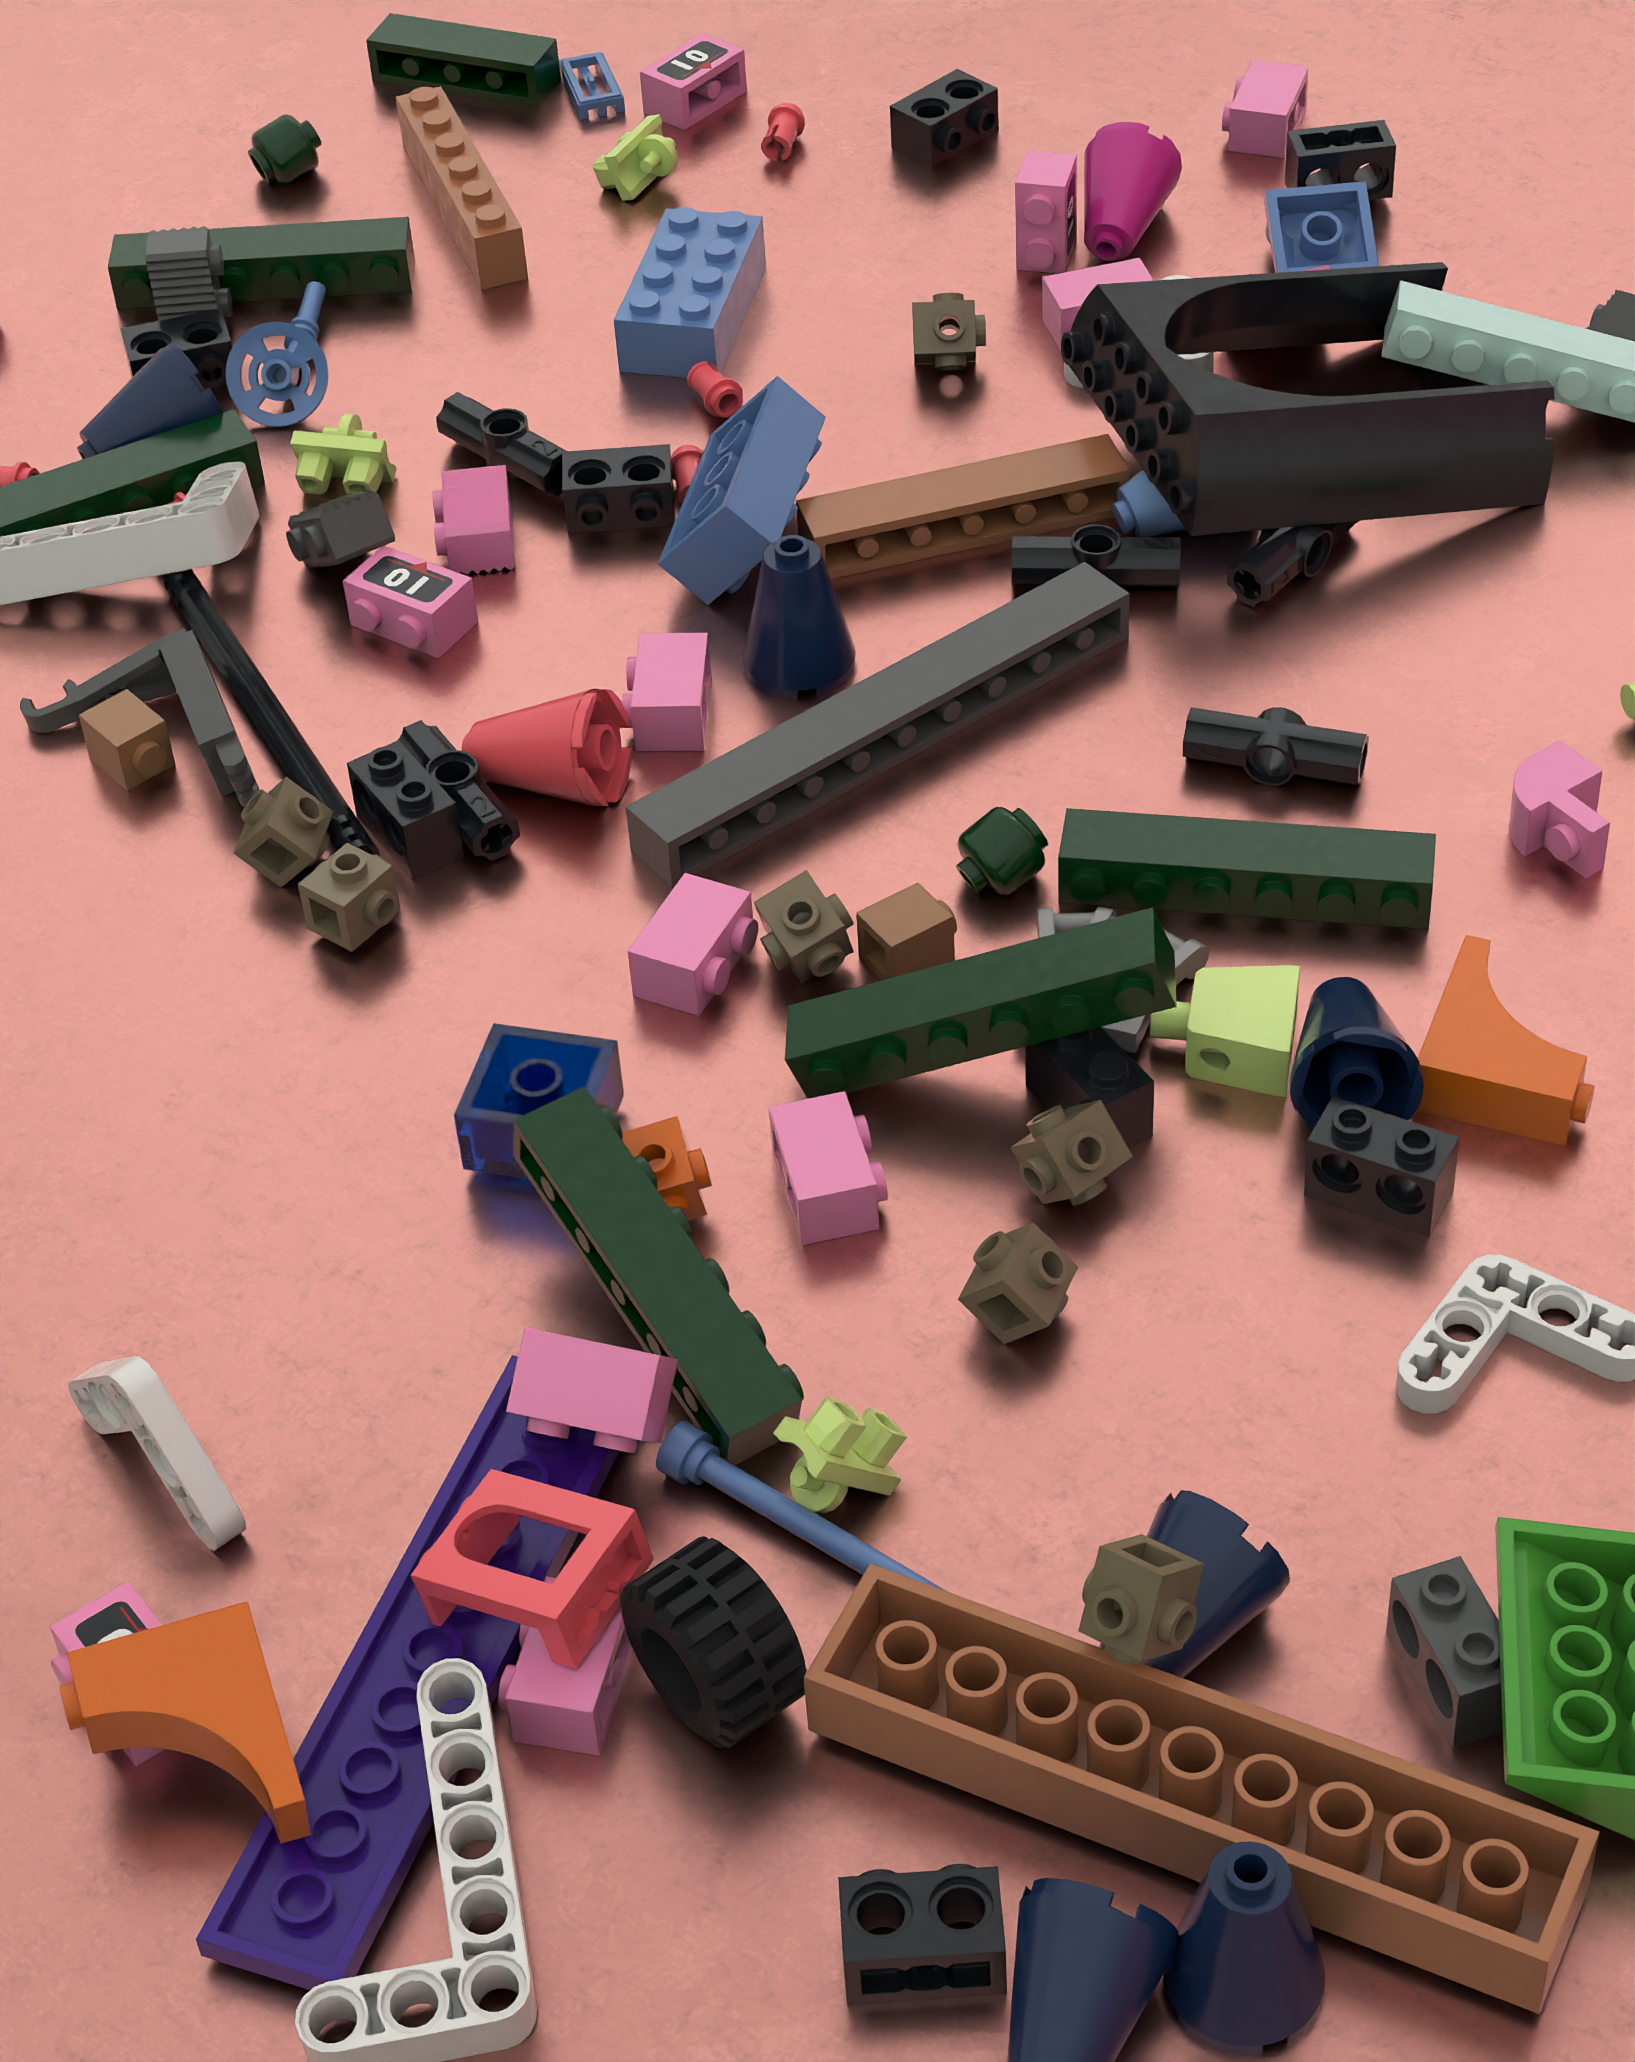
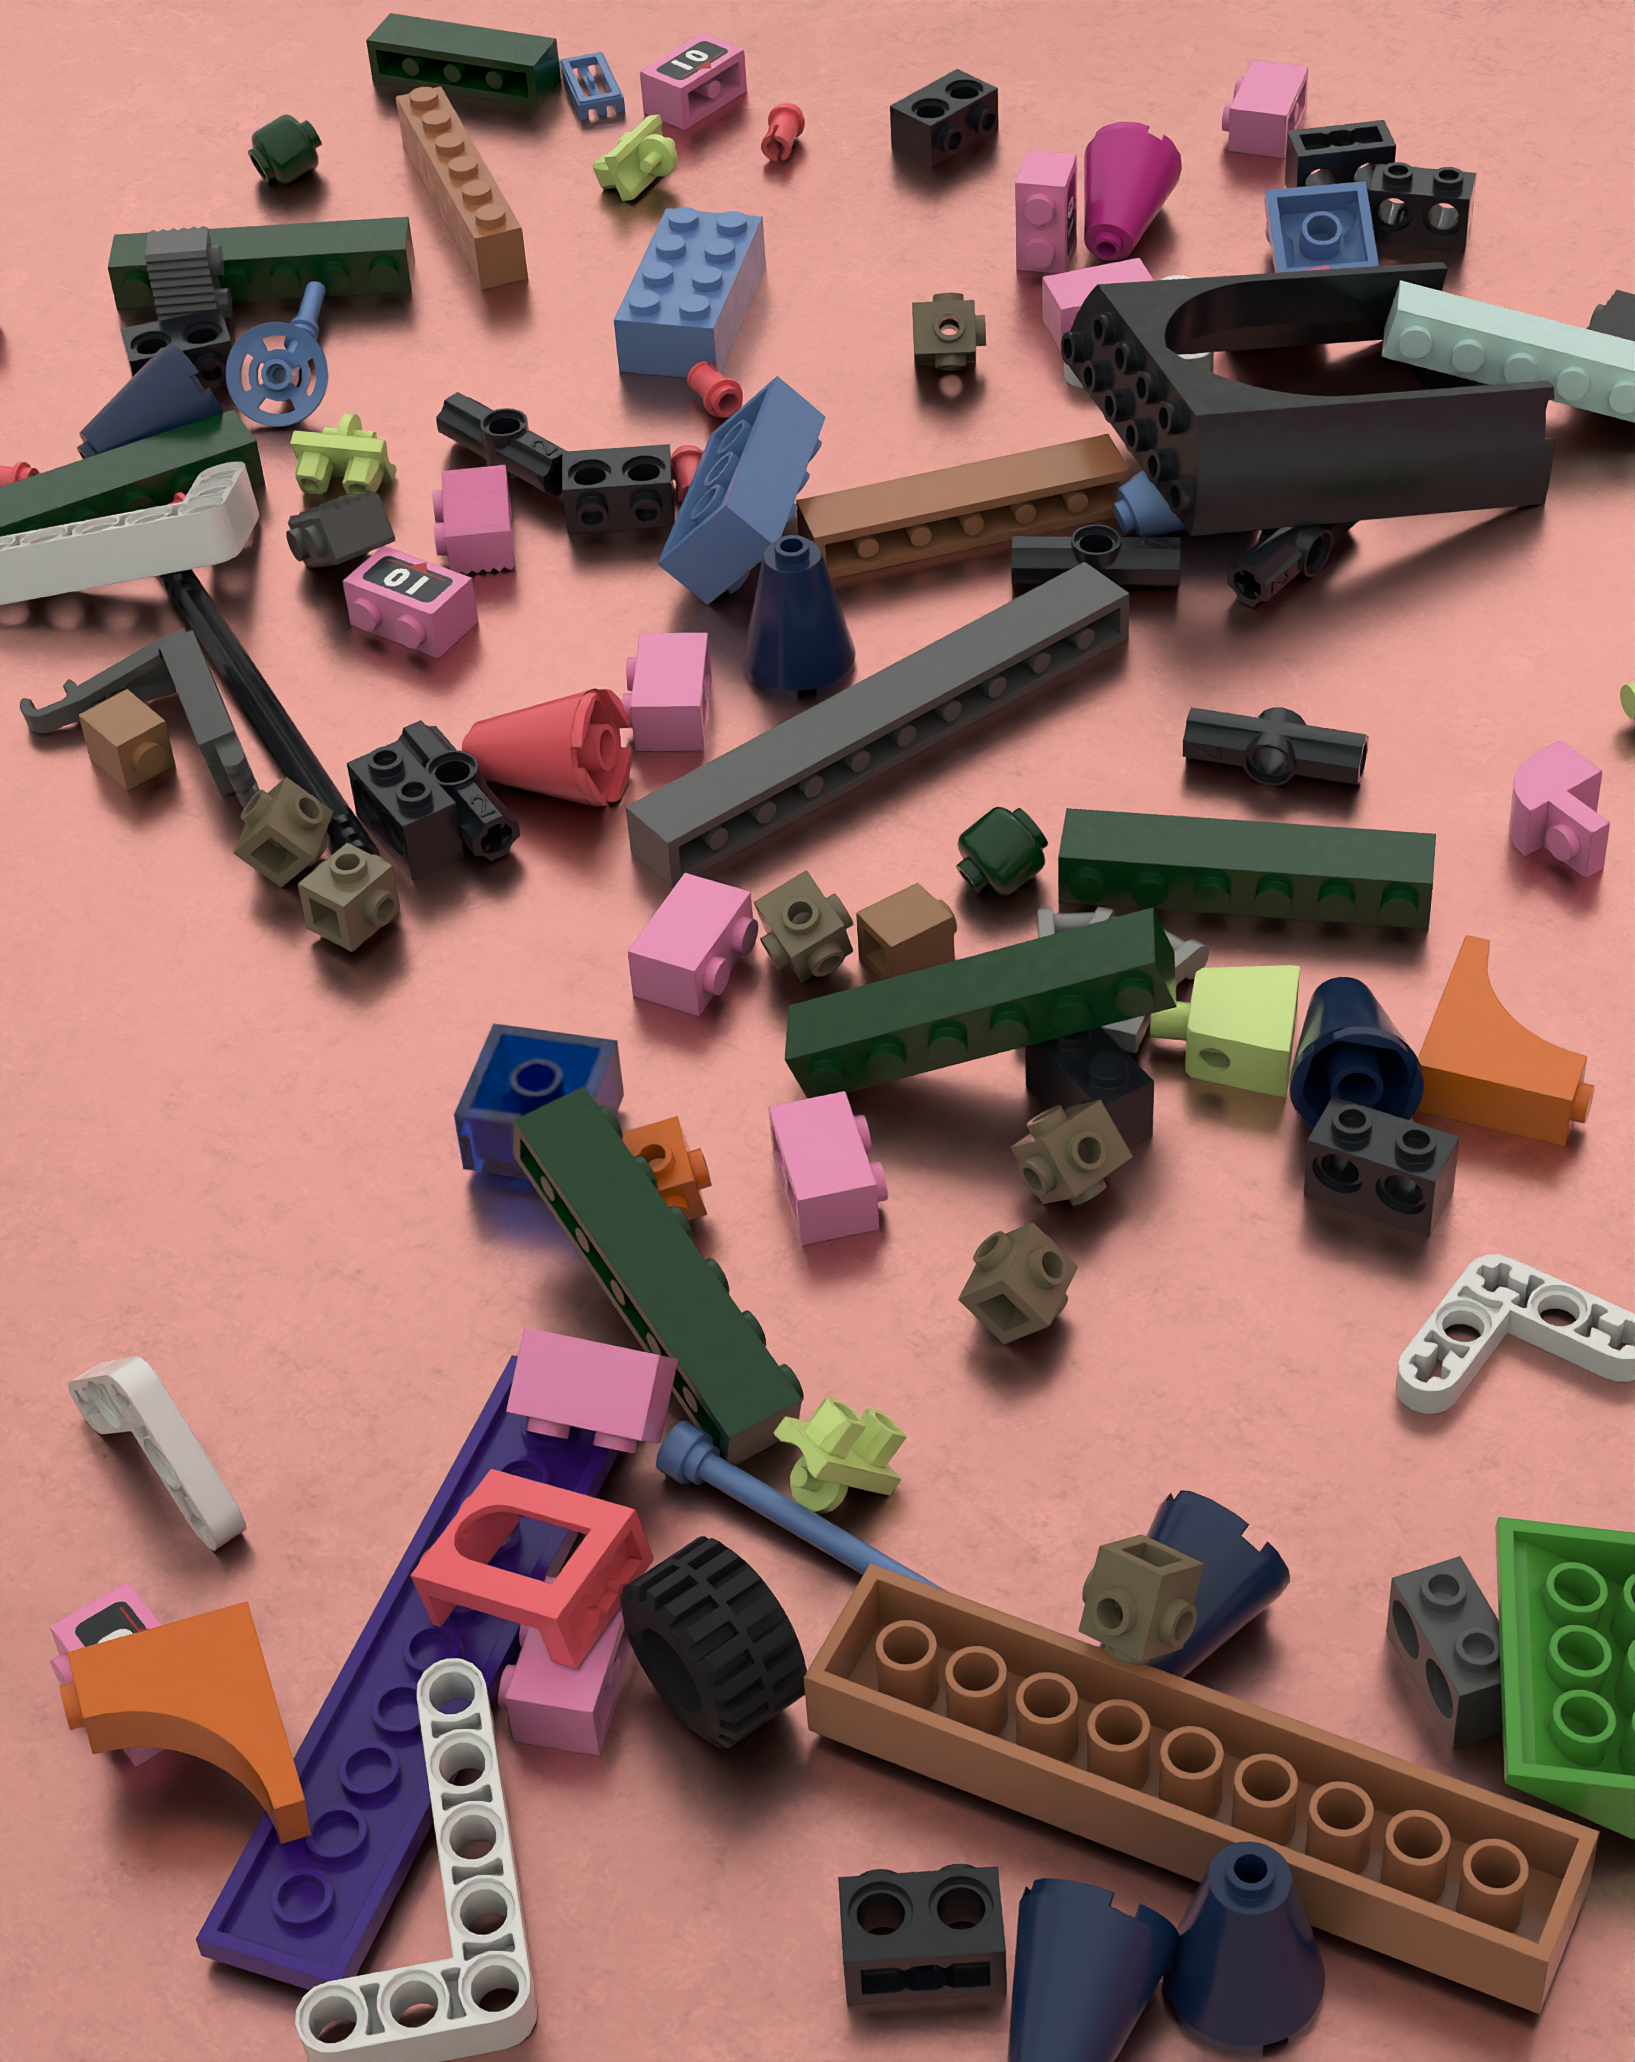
none -> black brick [1368,162,1477,252]

